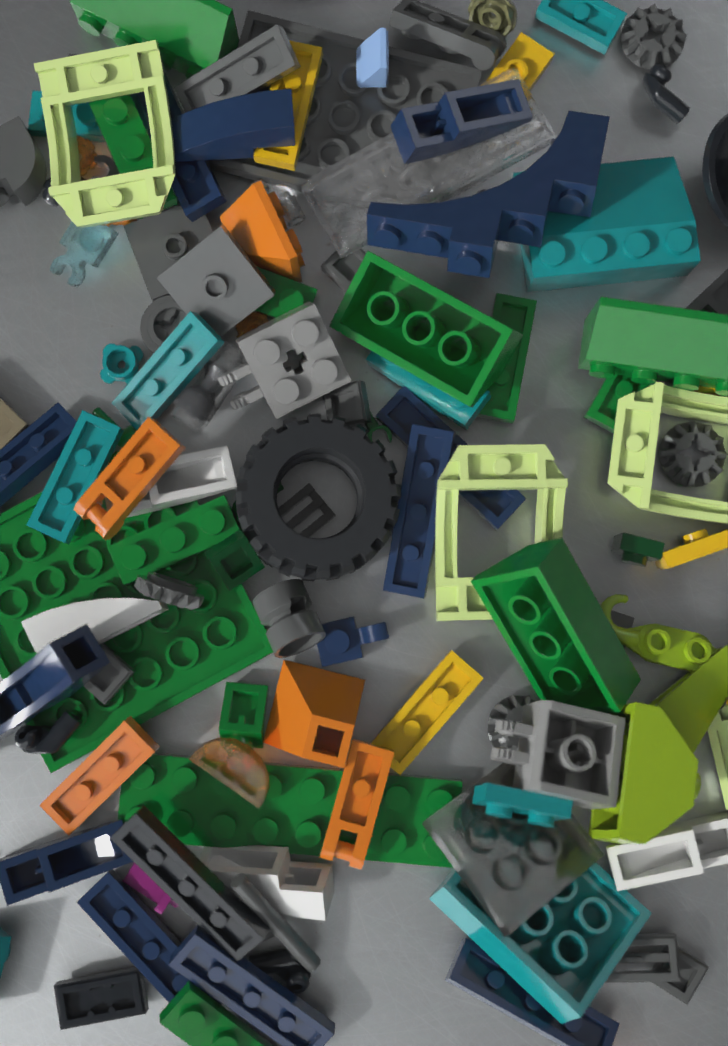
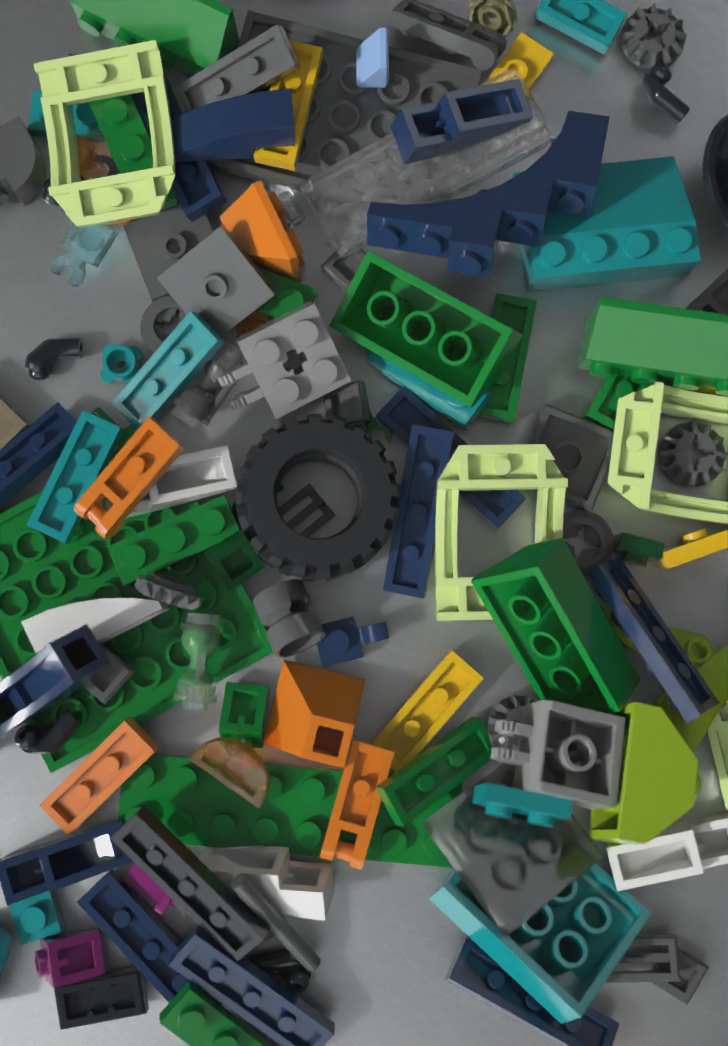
none -> teal plate [9,891,66,946]
none -> black arm [25,338,84,381]
none -> magenta bracket [34,927,105,988]
none -> clear piece [173,613,224,711]
none -> green plate [375,716,494,827]
none -> dark grey plate [528,403,614,512]
none -> dark grey gear [563,510,614,576]
none -> dark blue plate [587,557,719,723]

